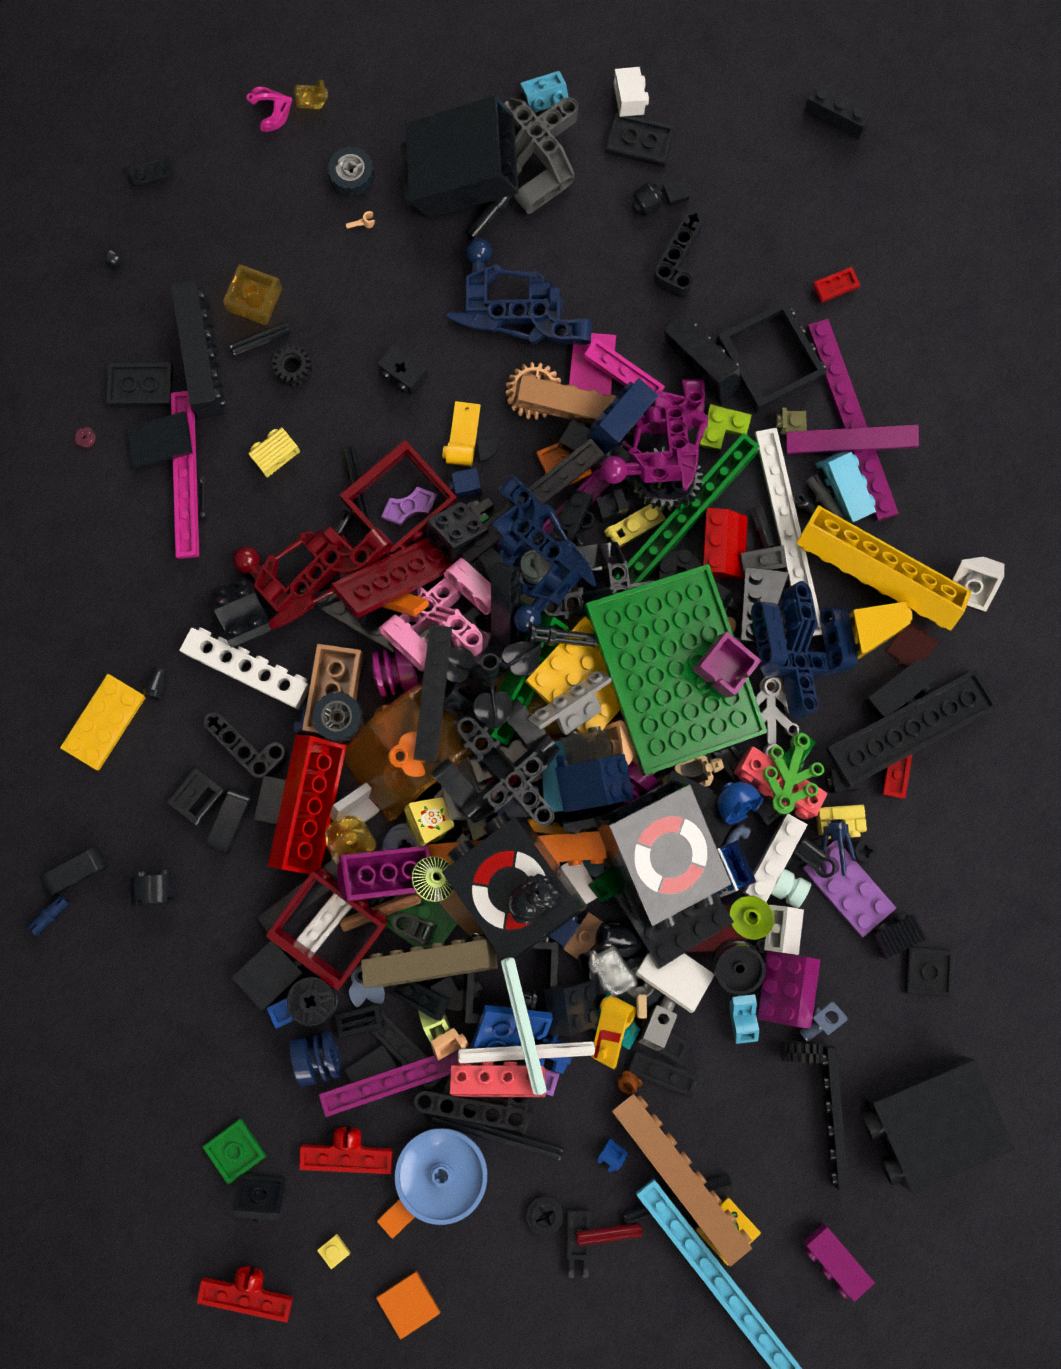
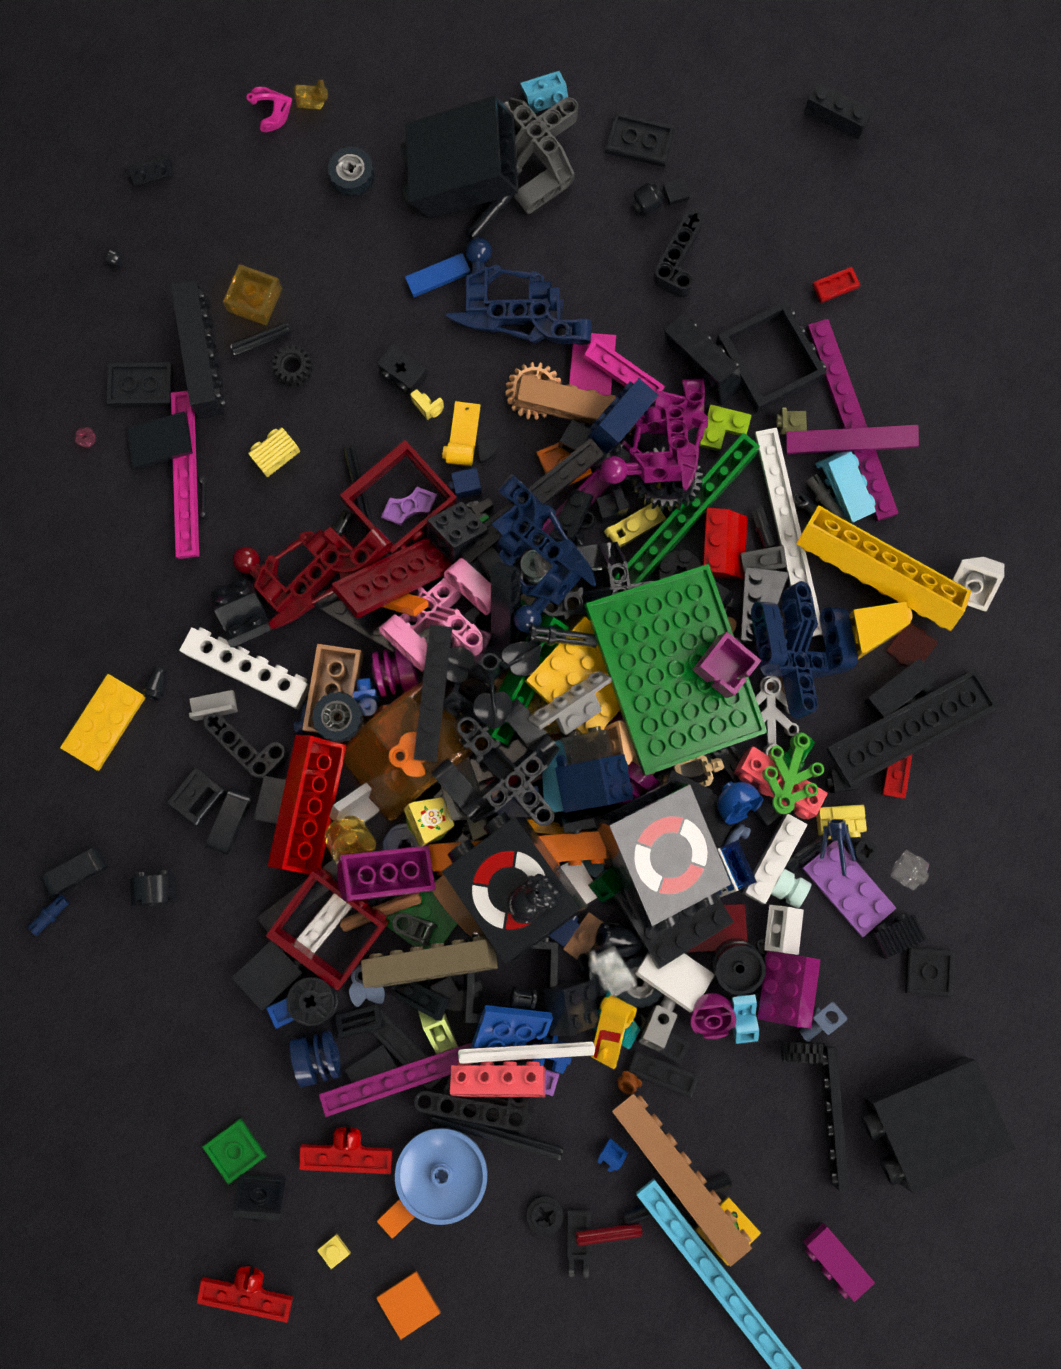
light nougat hand [346,211,375,229] -> none
dish [412,857,454,902] -> none
light nougat bracket [430,1028,469,1061] -> none
light aqua axle [501,957,547,1095] -> none
white brick [613,67,649,117] -> none
tan tile [636,994,647,1018] -> none
lime dish [730,895,774,940] -> none
black piece [794,838,839,878] -> none
none -> light grey panel [189,690,238,721]
none -> blue hips [353,678,380,716]
none -> blue tile [405,253,471,297]
none -> light yellow bracket [410,389,444,420]
none -> magenta cylinder [690,993,736,1039]
none -> clear brick [891,850,930,890]

